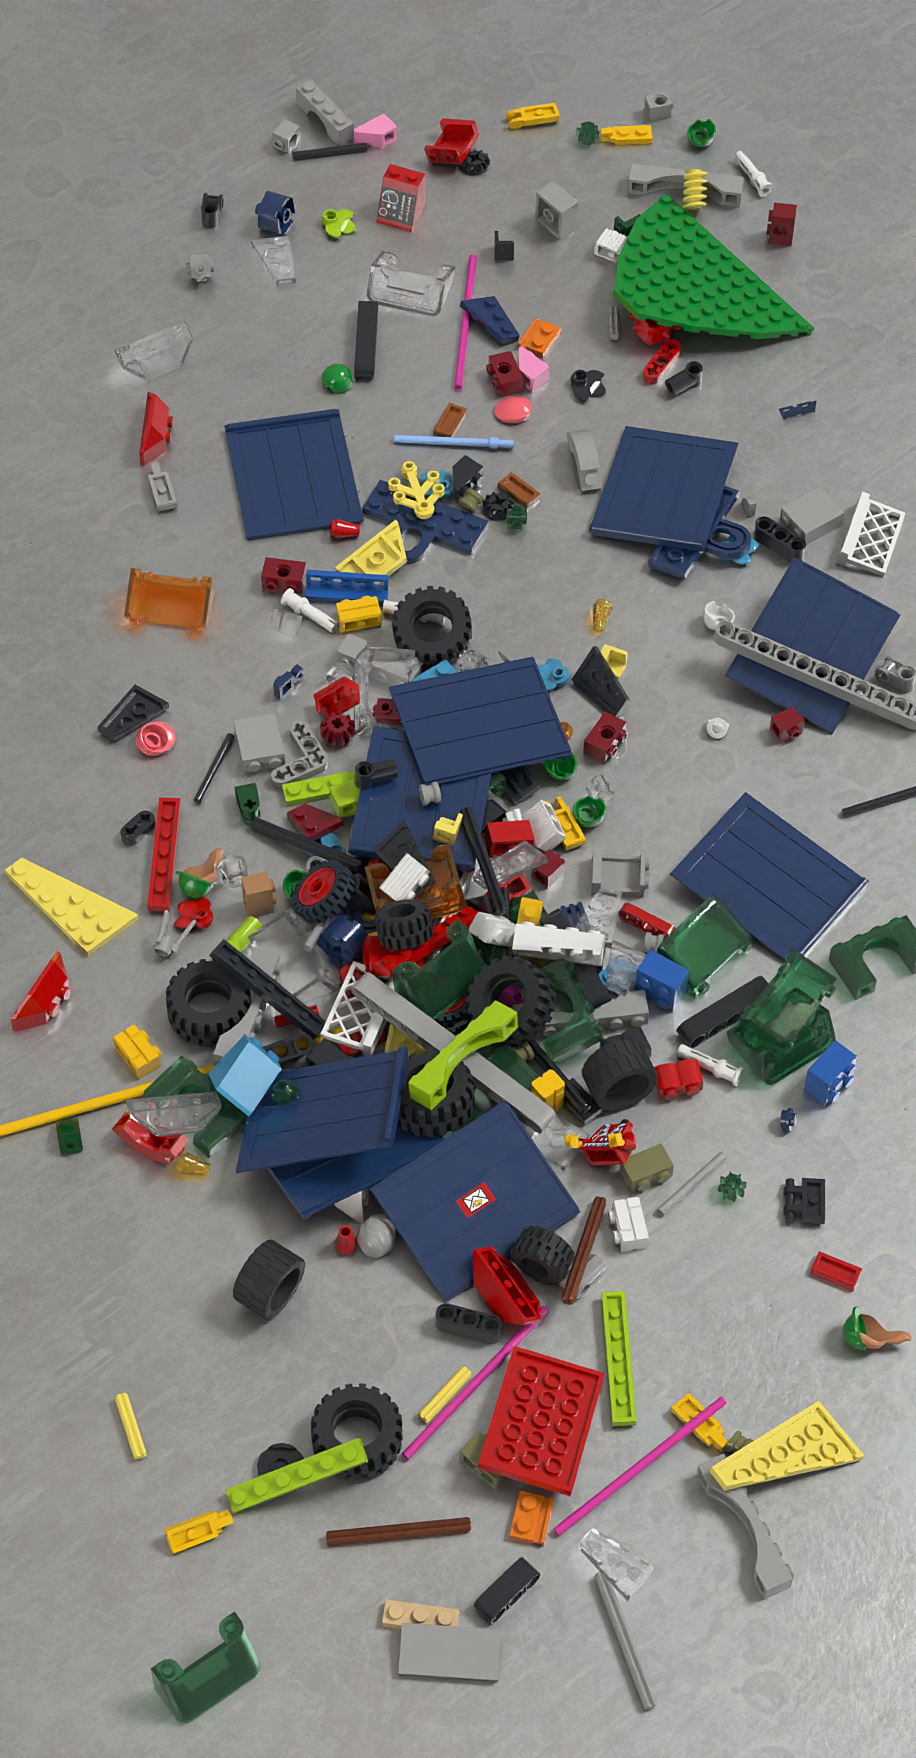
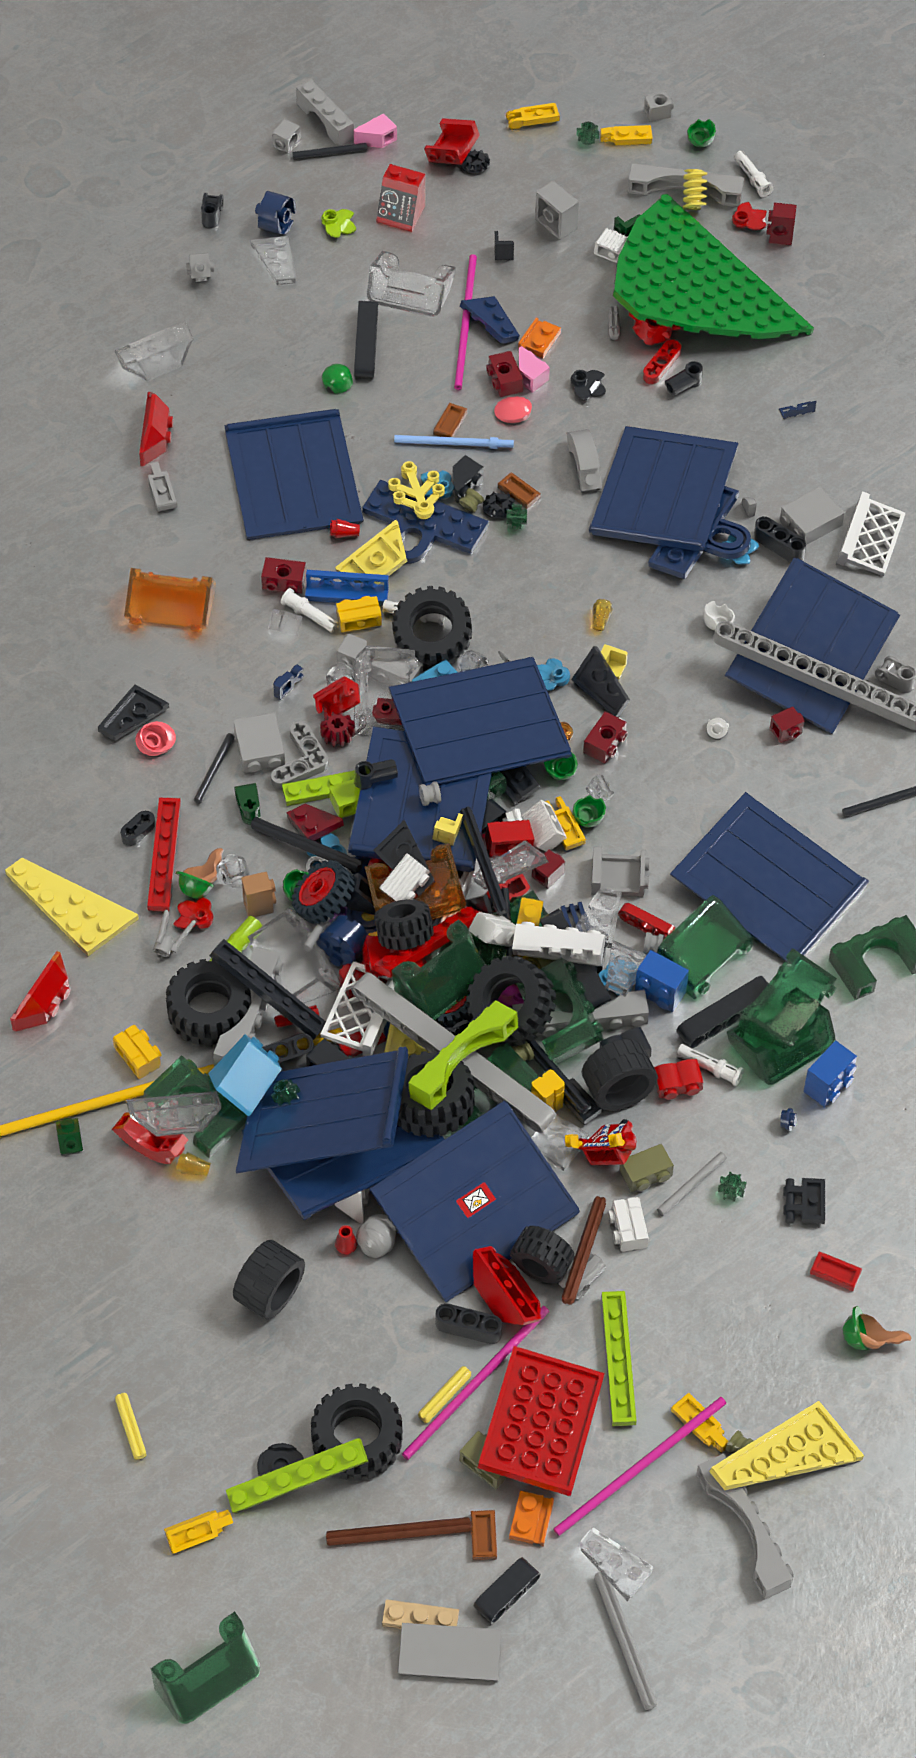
none -> dark orange tile [471,1510,497,1560]
none -> red plate [732,202,767,230]

